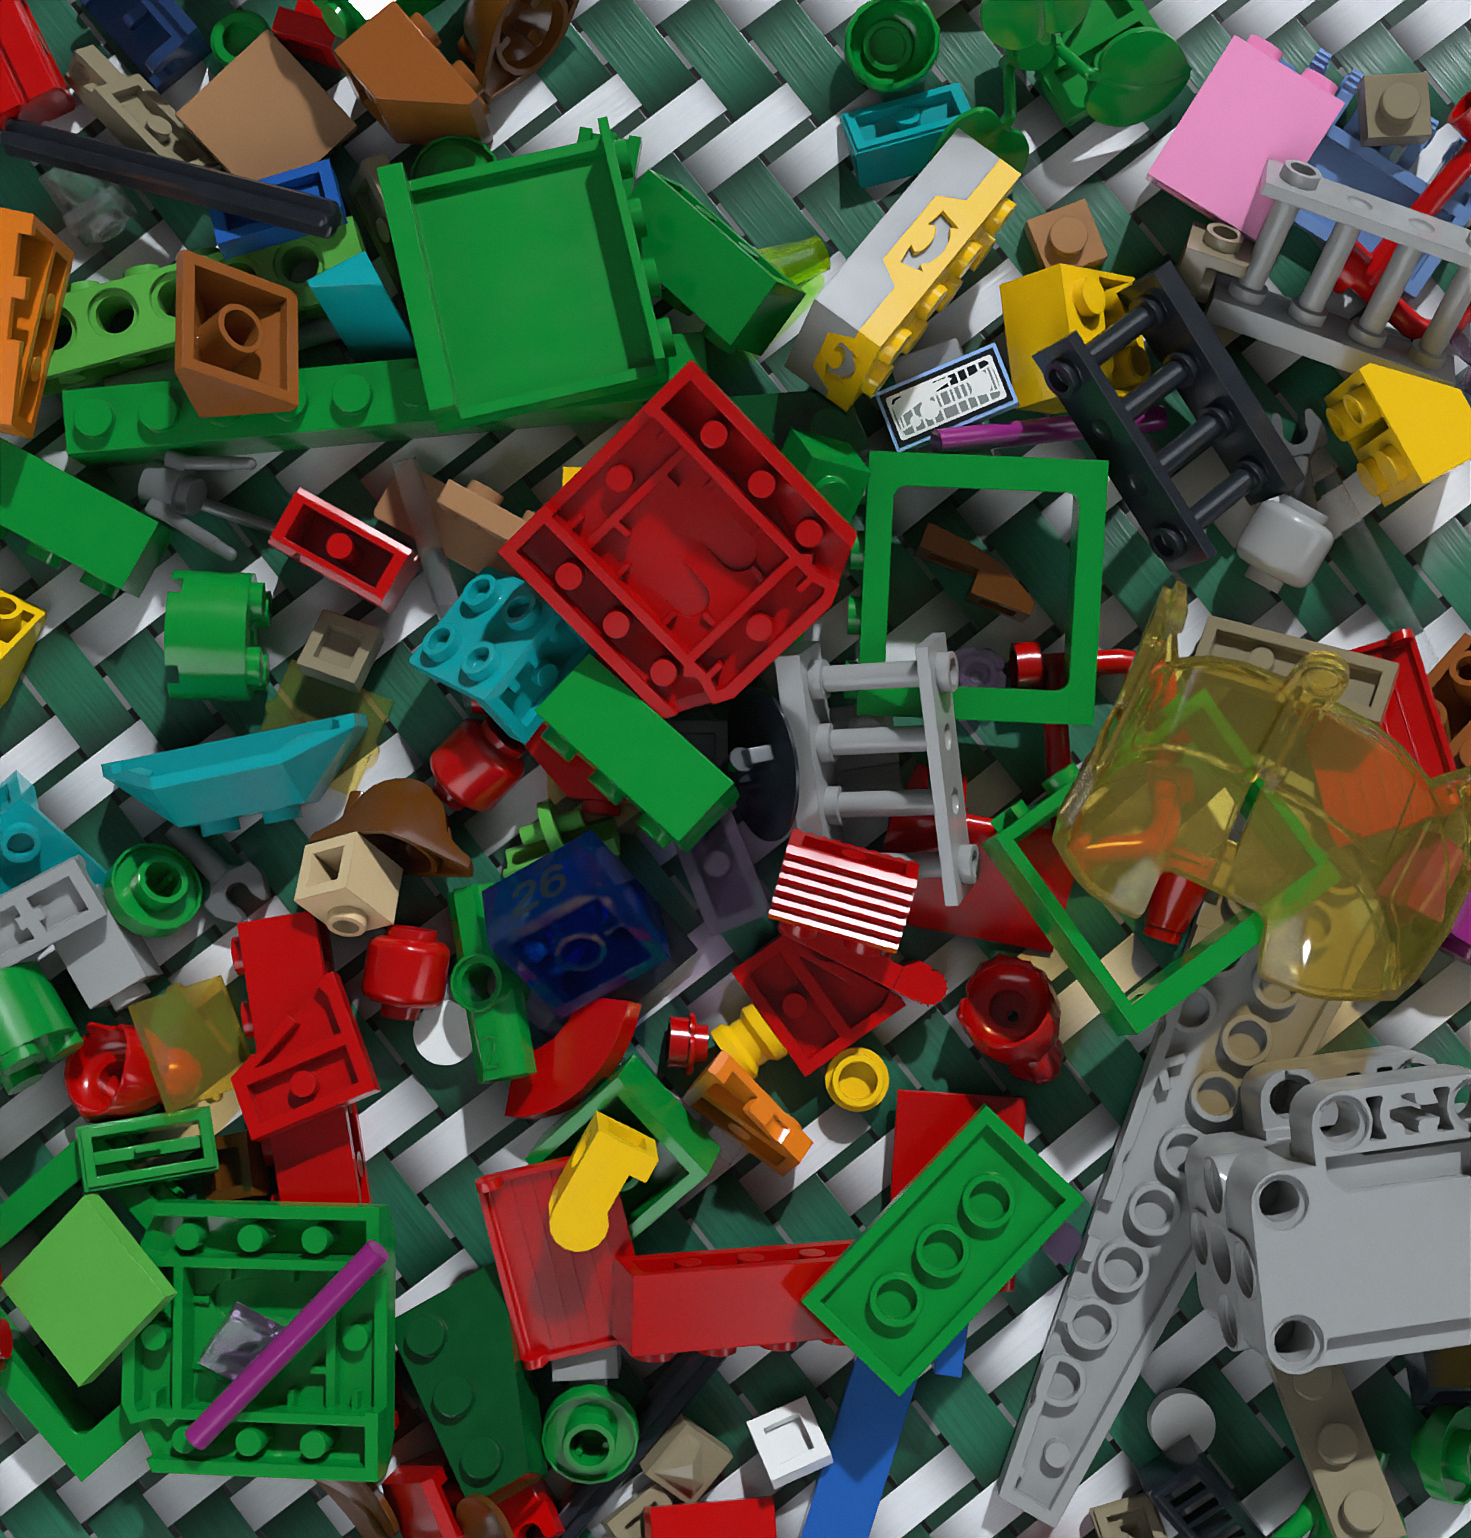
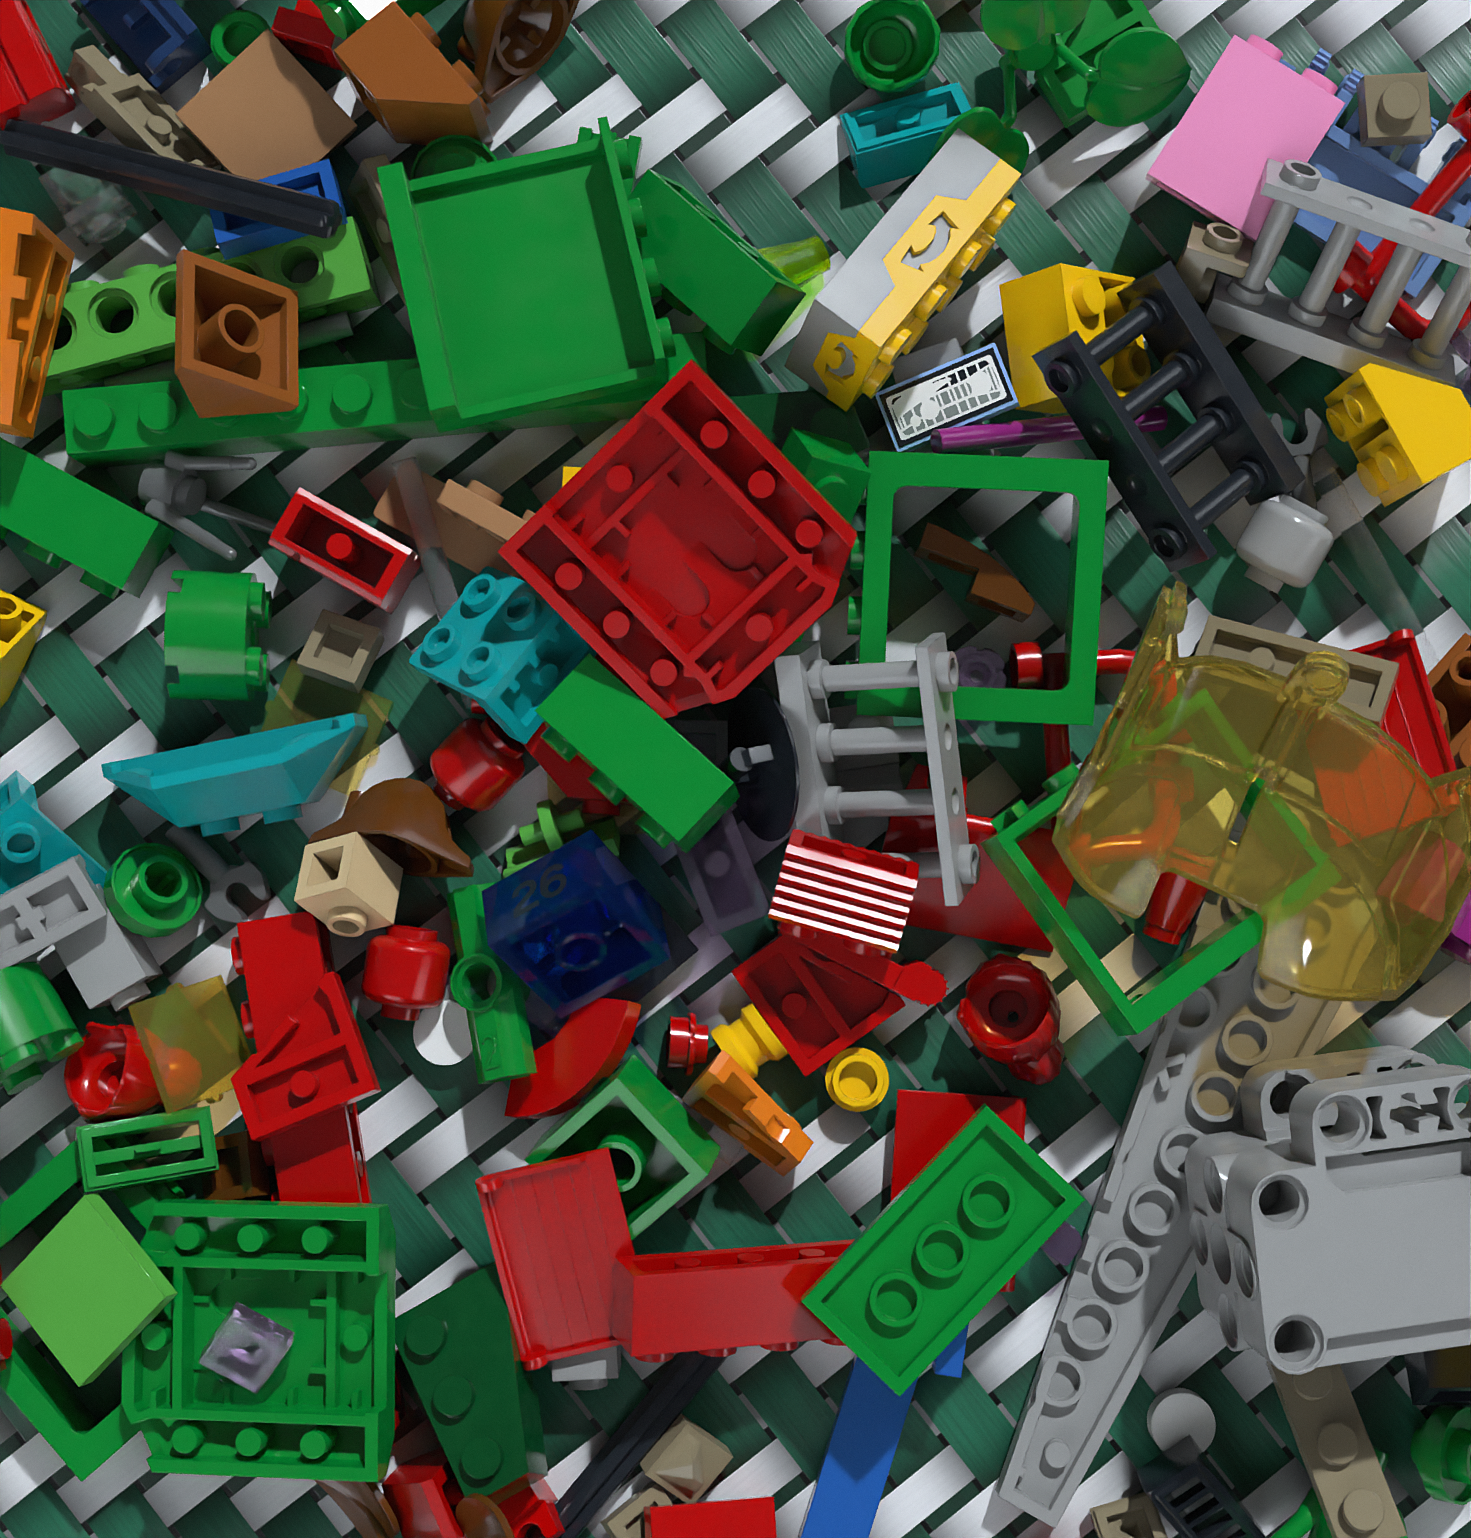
magenta bar [185,1239,389,1450] -> none
teal slope [307,251,418,363] -> none
green plate [541,1384,639,1485] -> none
yellow leg [548,1110,659,1252] -> none
white plate [746,1396,834,1489] -> none
medium nougat plate [1024,198,1108,270] -> none

